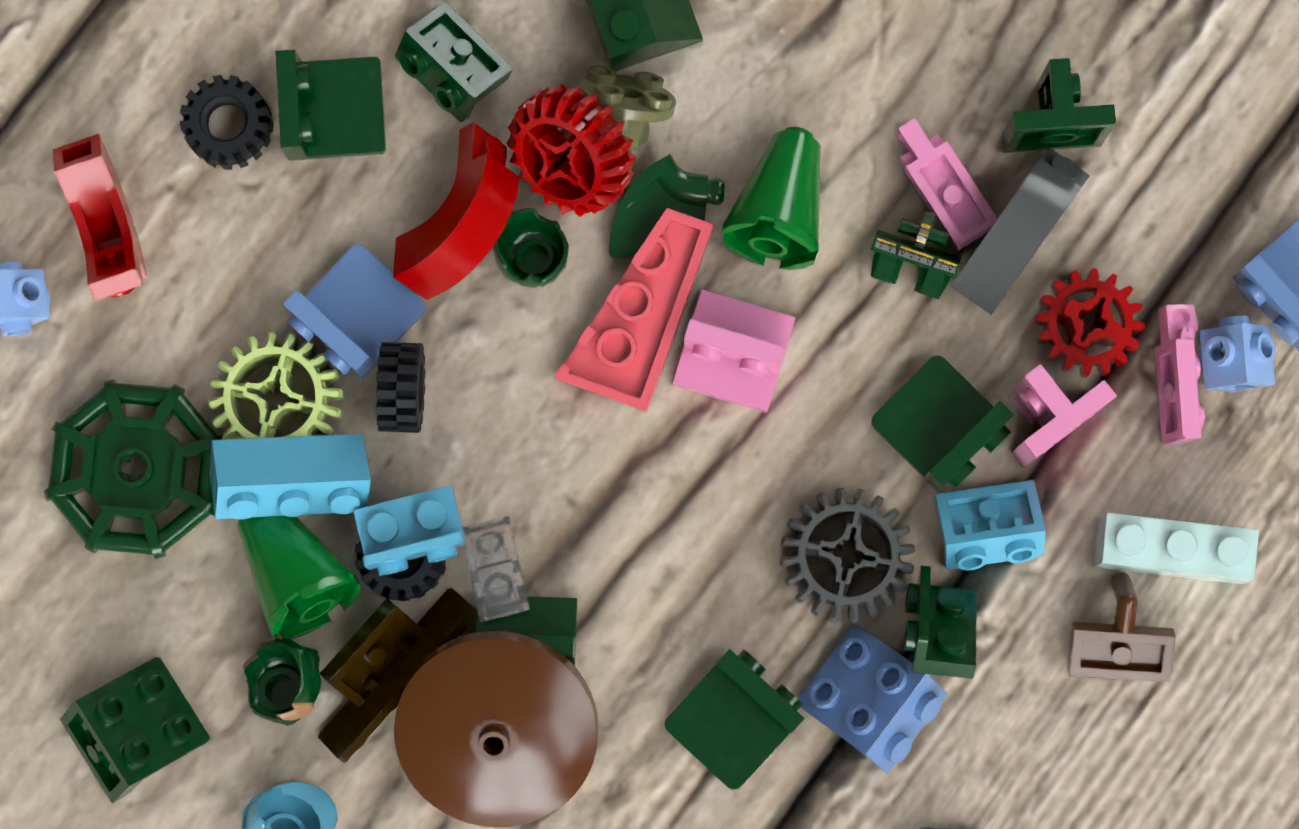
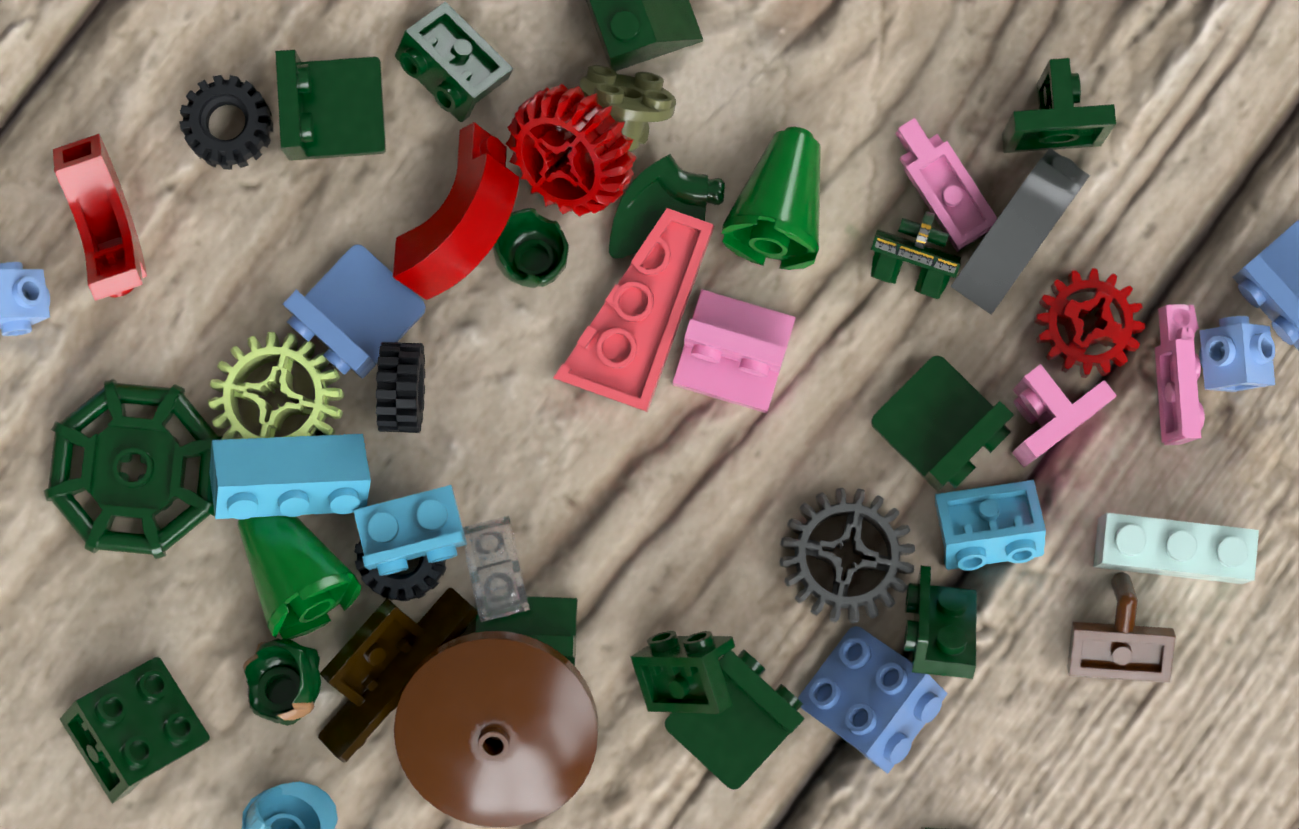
none -> dark green bracket [630,631,736,714]

